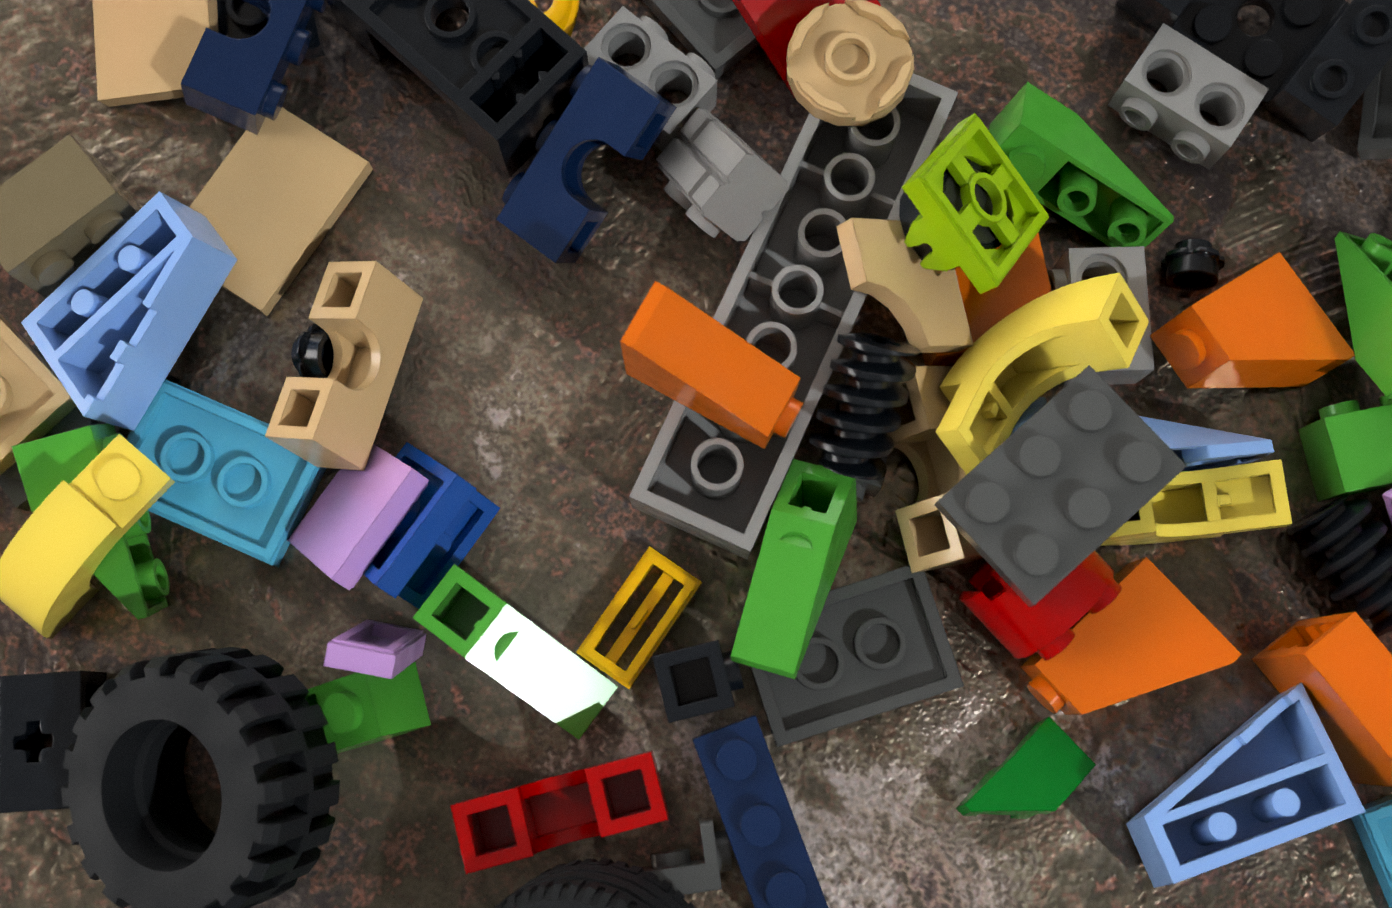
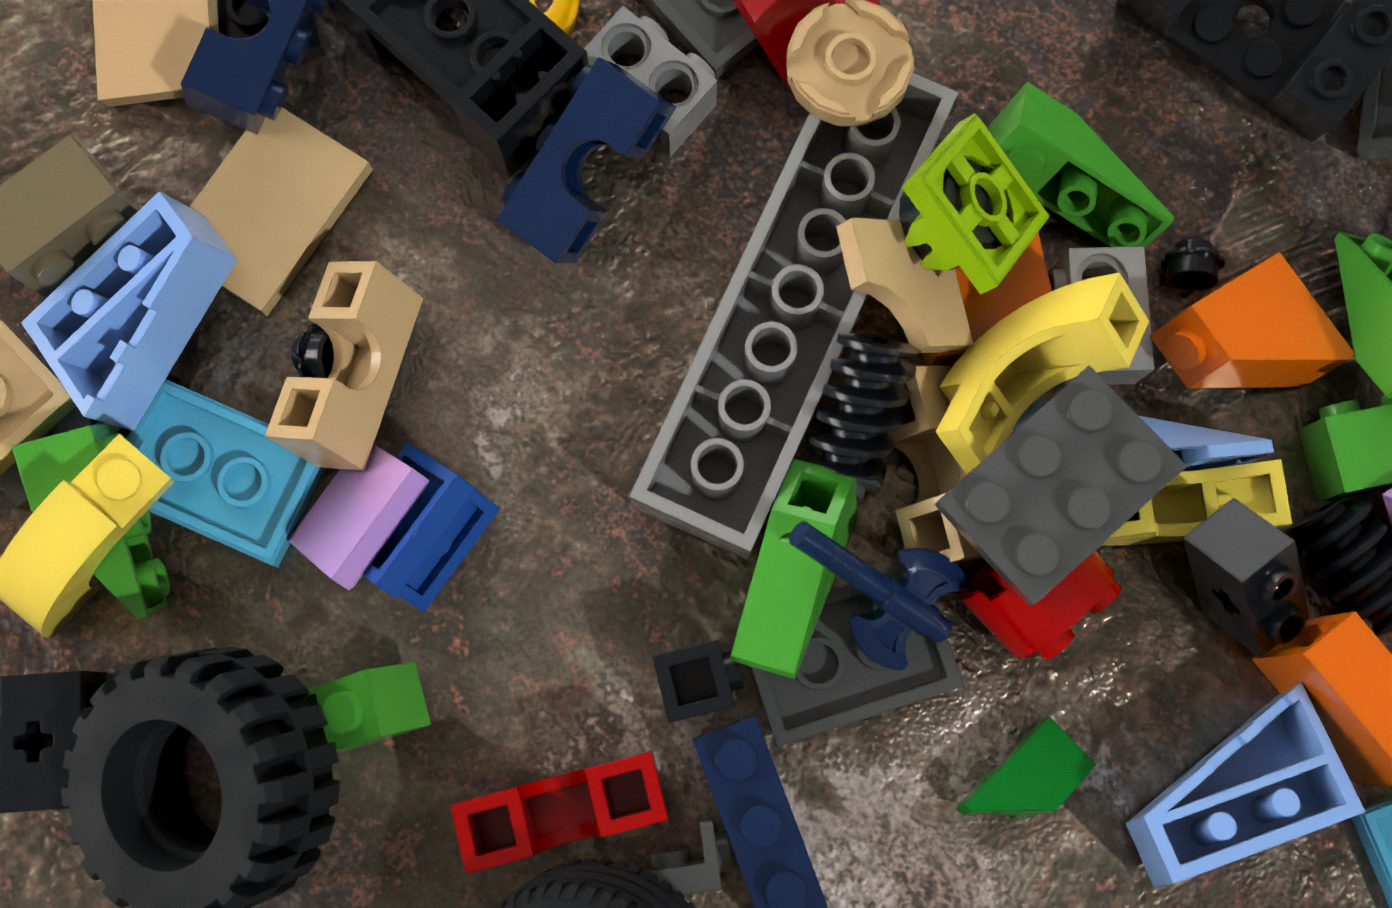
lavender tile [324,620,426,679] -> none
slope [412,564,618,740] -> none
yellow tile [576,546,702,690] -> none
orange slope [620,281,804,449] -> none
light grey brick [656,108,789,242] -> none
orange slope [1021,557,1242,715] -> none
light grey brick [1107,23,1269,170] -> none
none -> dark blue piece [789,521,969,670]
none -> black brick [1183,498,1309,658]

